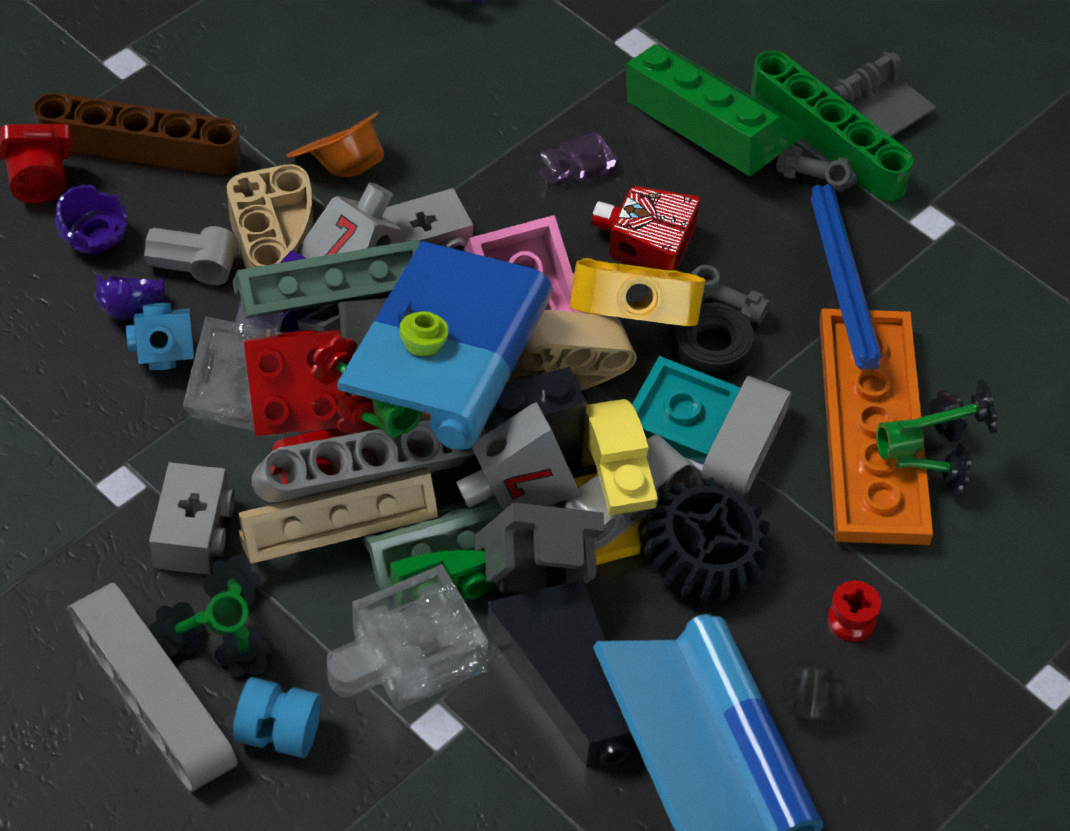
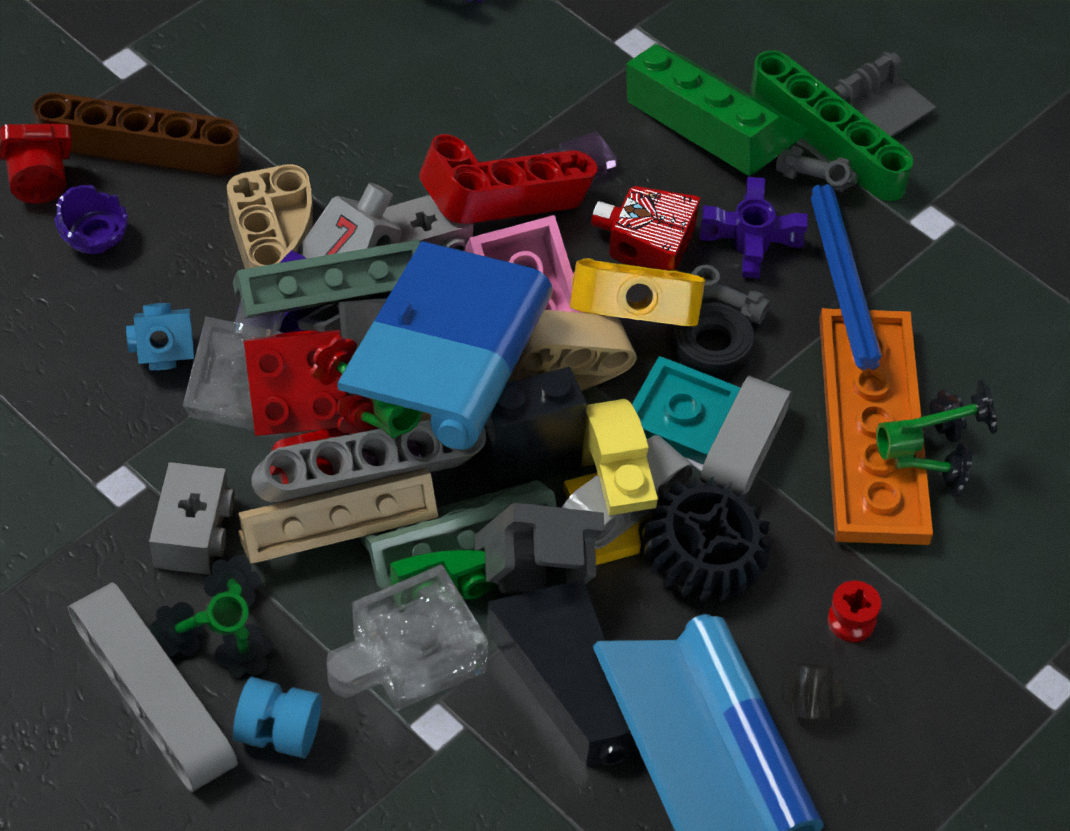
dark purple hair [94,274,167,321] -> none
light grey piece [144,226,239,286] -> none
orange piece [286,112,384,177] -> none
lime plate [399,311,449,356] -> none
light grey torso [456,402,580,511] -> none
none -> red beam [419,134,598,224]
none -> dark purple pin [700,177,808,278]

